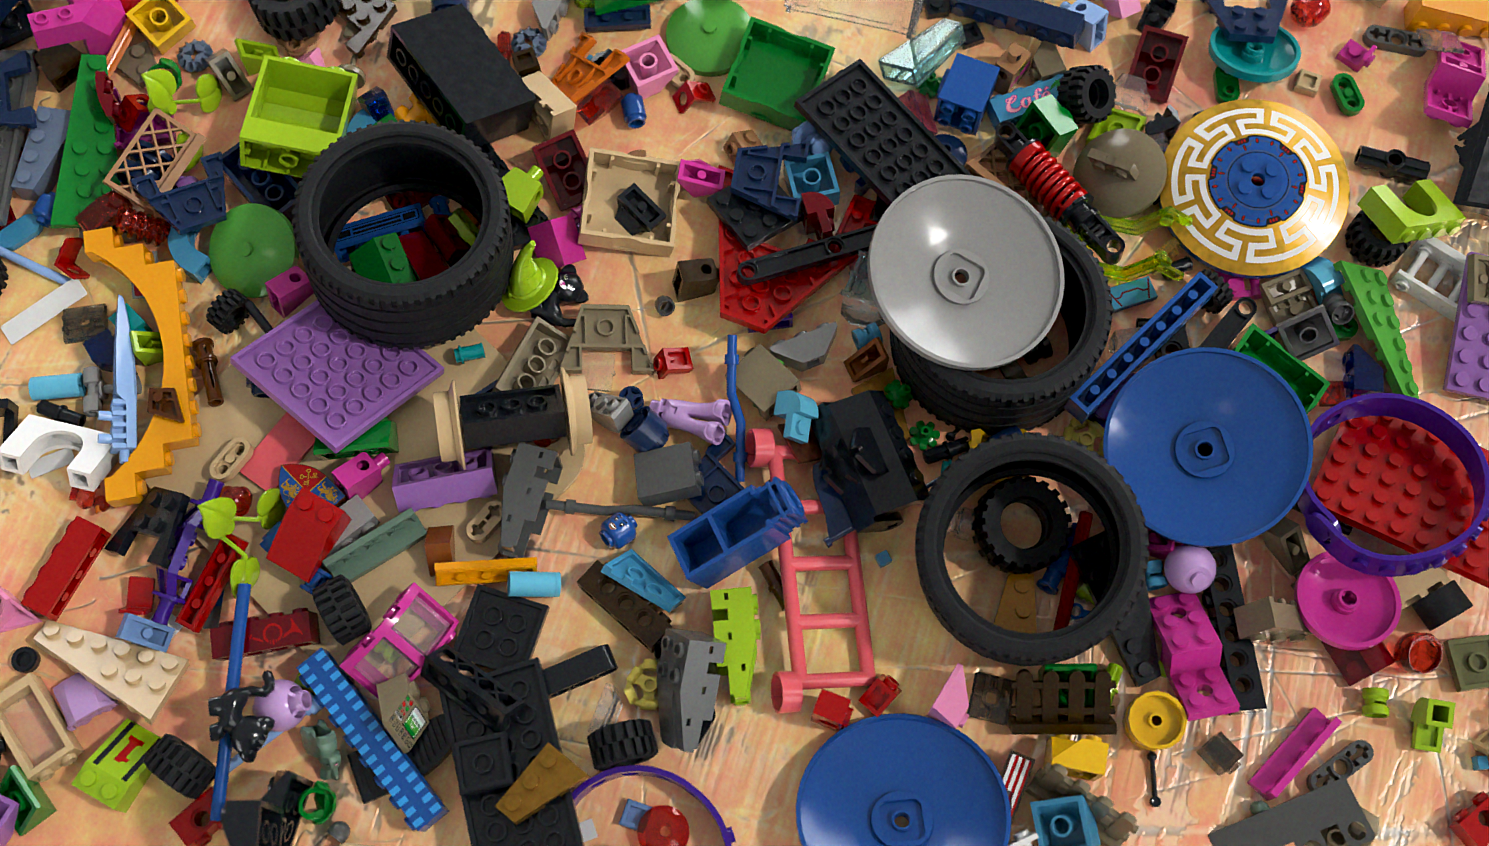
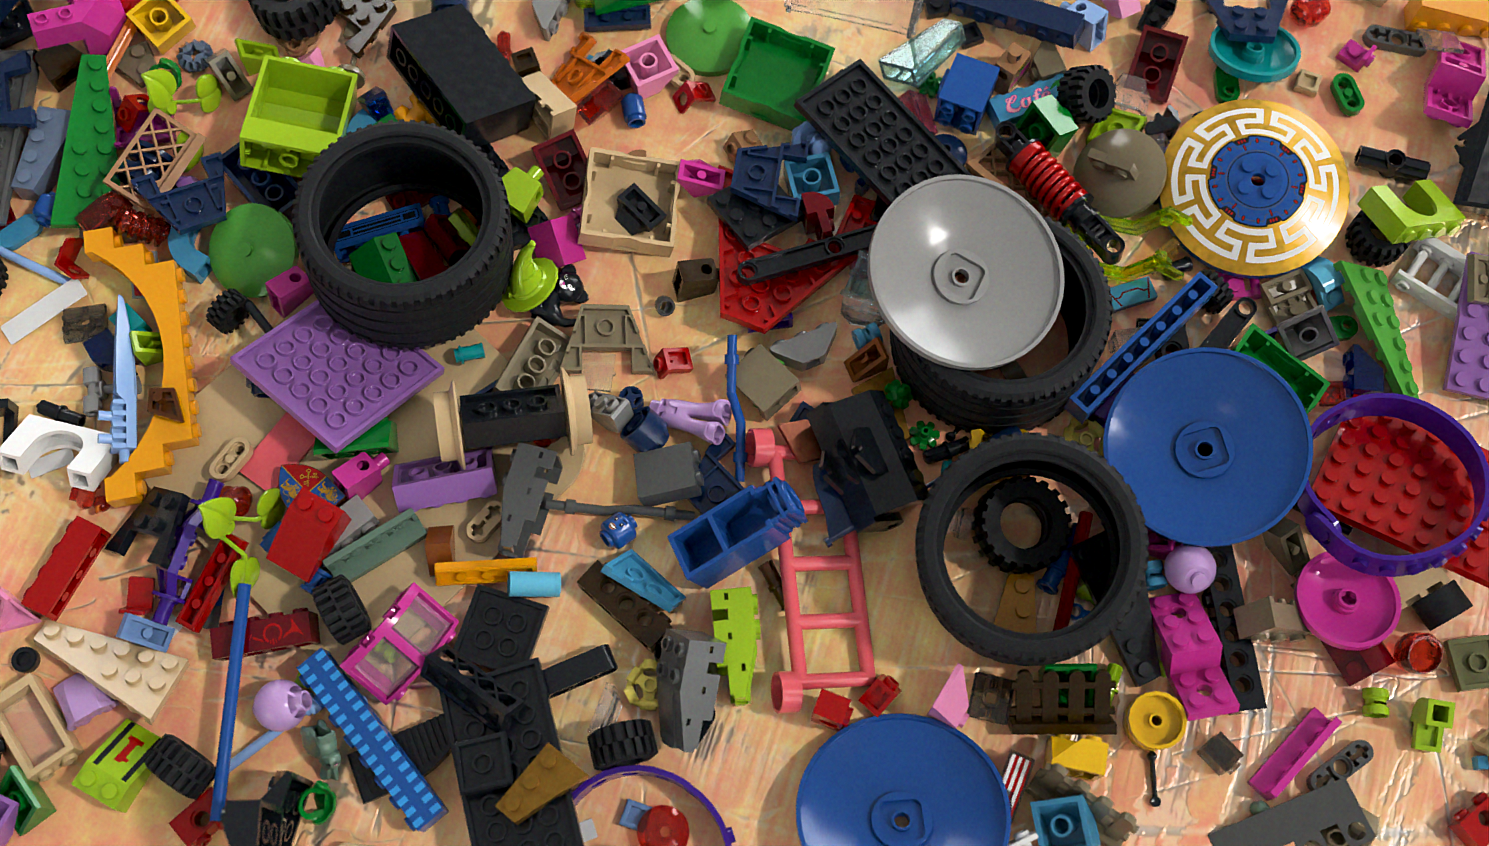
medium azure pin [28,373,87,401] -> none
dark red slope [95,71,122,124] -> none
reddish brown pin [192,337,224,407] -> none
black animal [208,670,275,763] -> none
dark grey hinge [327,821,350,843] -> none
dark tan slope [376,673,431,754] -> none
sand blue gear [511,26,547,57] -> none
medium azure brick [774,390,819,444] -> none
dark azure piece [875,550,892,568] -> none
black wheel [1023,336,1053,365] -> none
dark grey wheel [1321,293,1355,325] -> none

